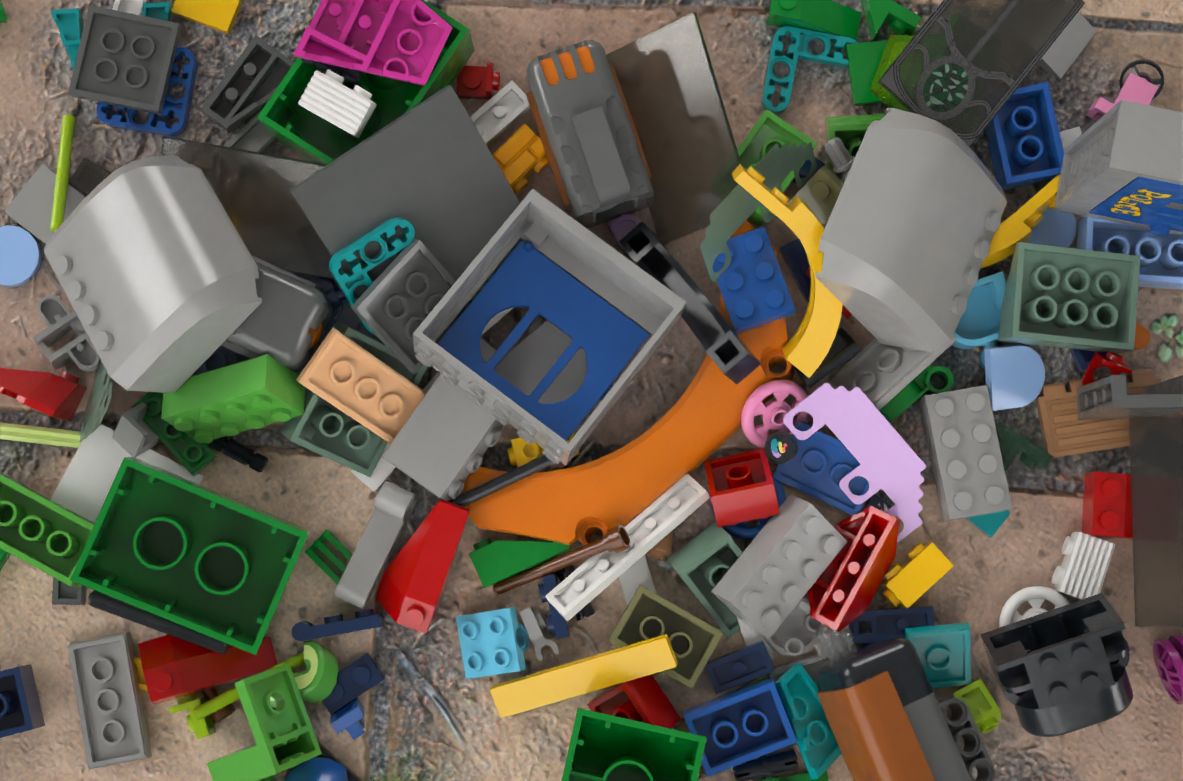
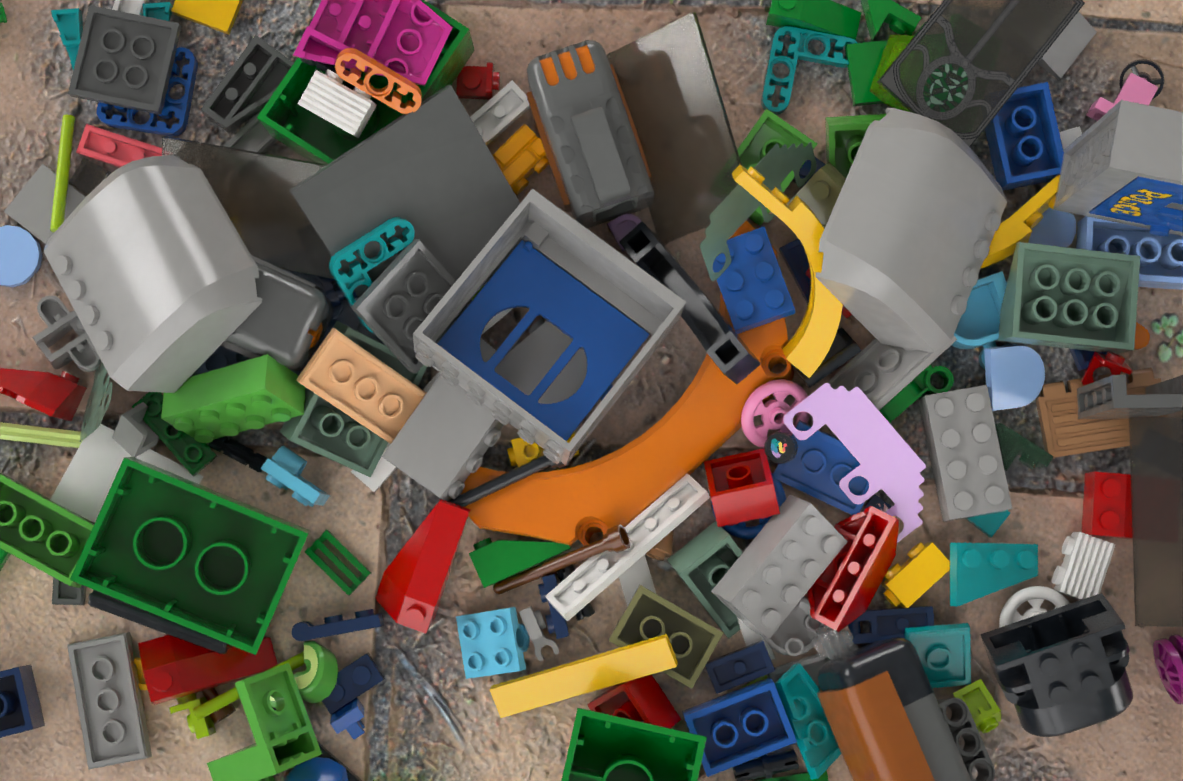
light grey beam [334,481,417,609] -> none
light grey axle [824,137,855,182] -> none
none -> coral tile [76,124,175,168]
none -> medium azure plate [261,445,330,507]
none -> orange beam [335,48,422,114]
none -> teal wing [950,543,1038,607]

